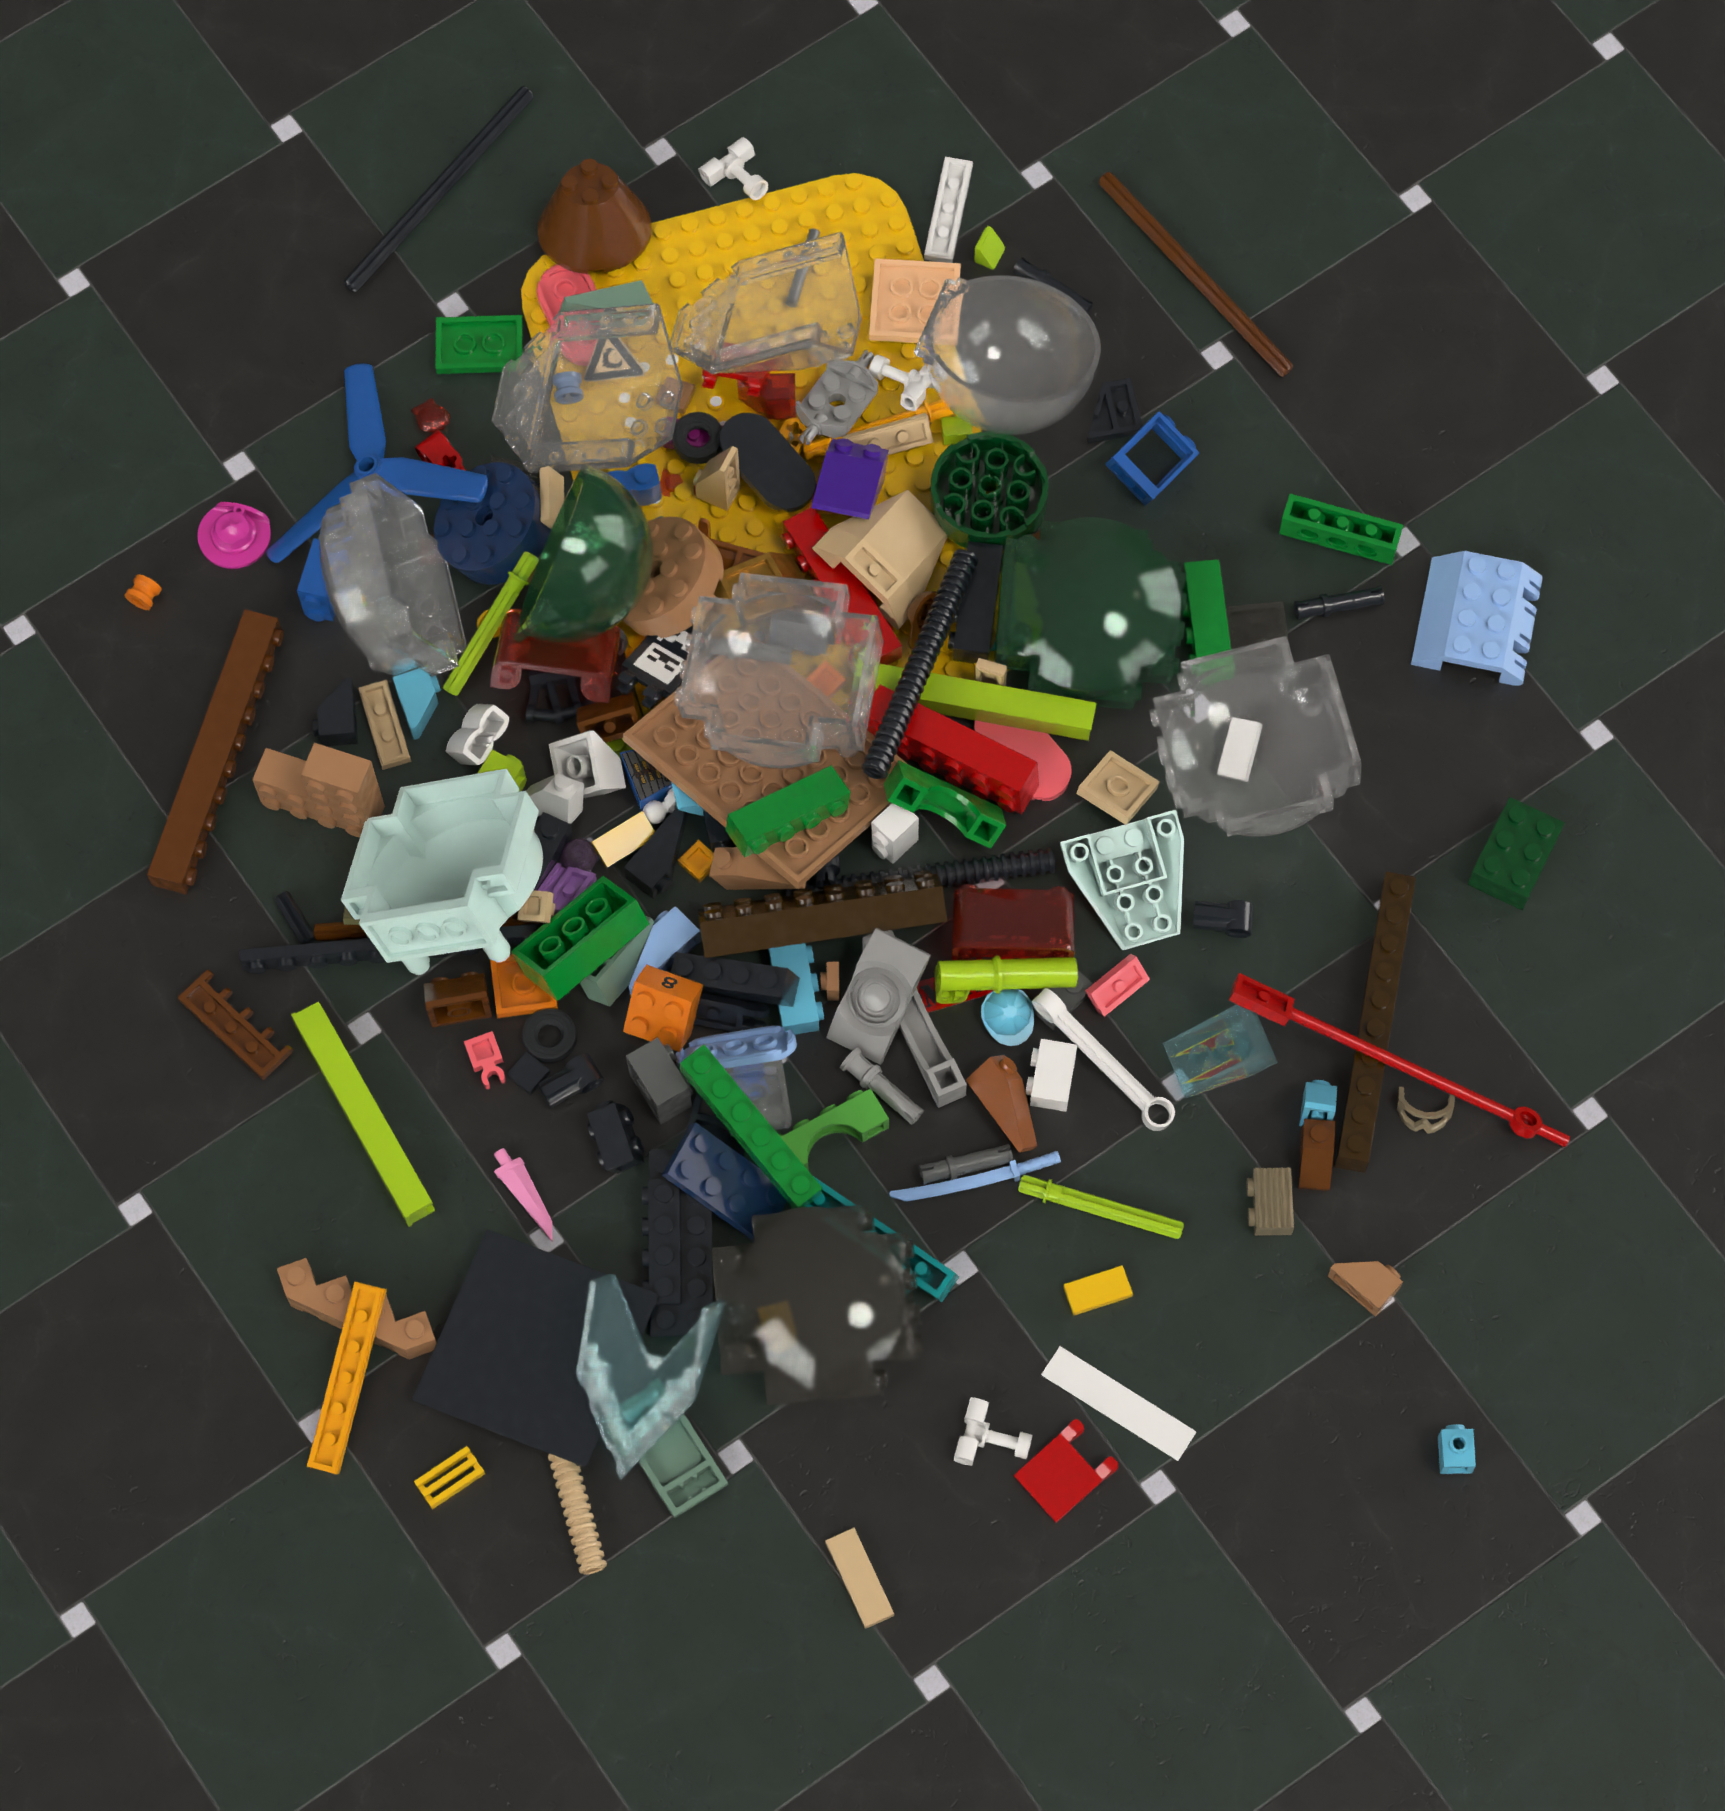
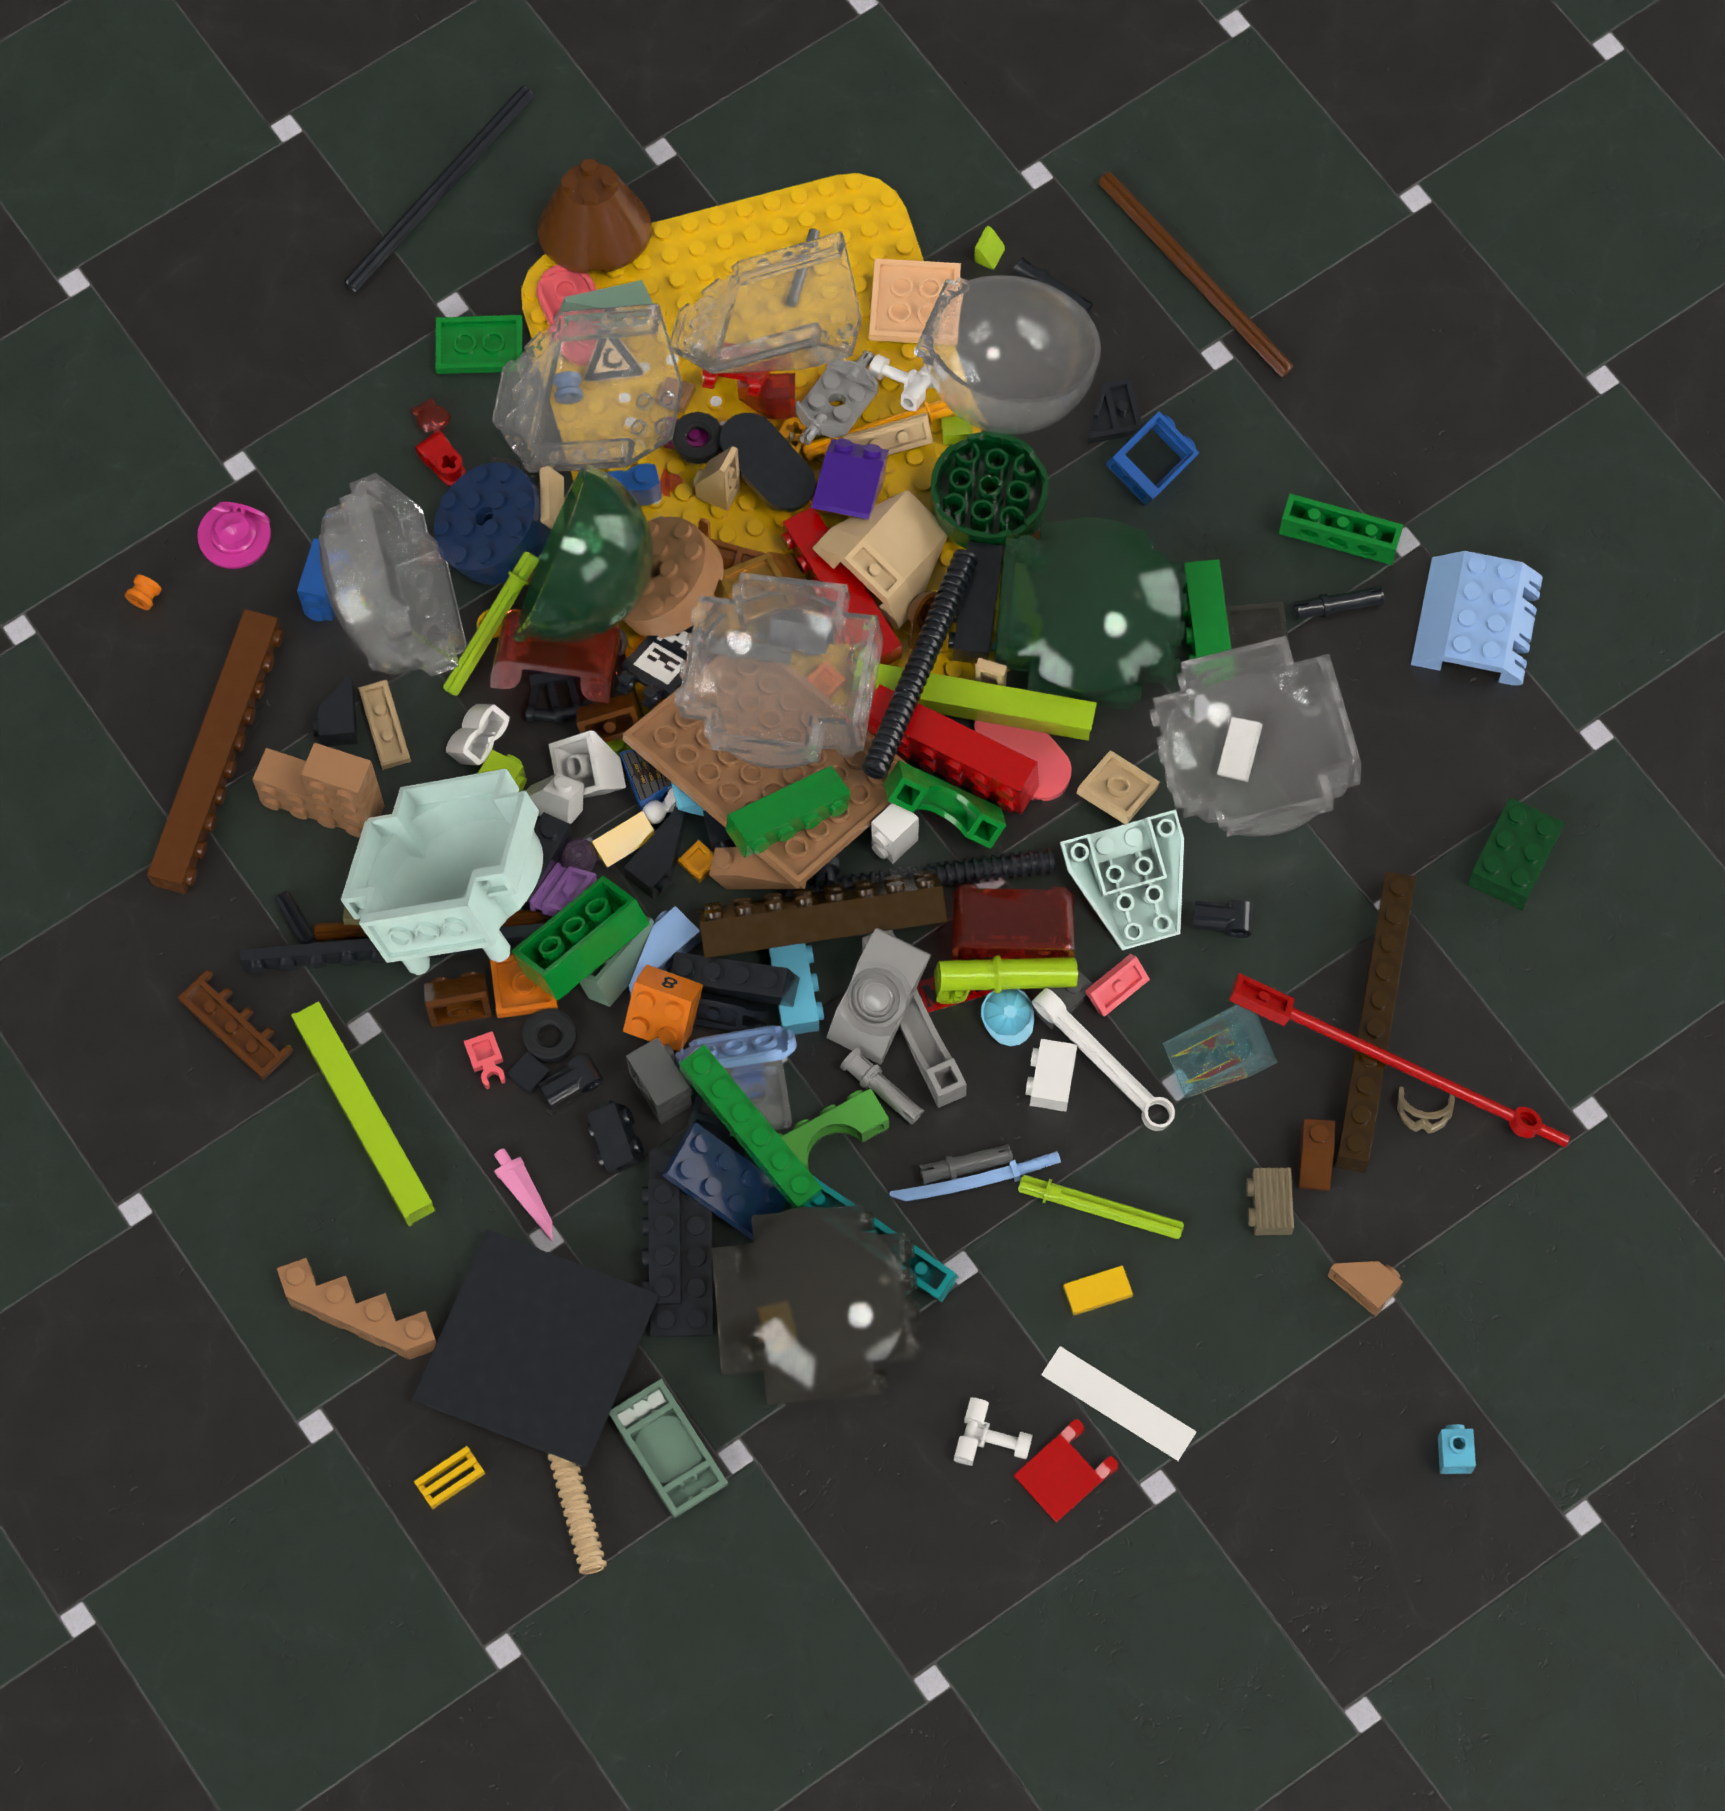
blue piece [266,363,488,563] -> none
light orange tile [307,1281,387,1474] -> none
medium azure slope [392,666,441,740] -> none
tan tile [517,890,556,923] -> none
clear light blue windscreen [576,1274,726,1480] -> none
white bar [698,137,768,200] -> none
medium nougat plate [821,962,839,1001] -> none
tan tile [825,1528,894,1629] -> none
white tile [924,157,973,263] -> none
dark orange slope [966,1055,1037,1152] -> none
medium azure slope [1299,1080,1337,1126] -> none

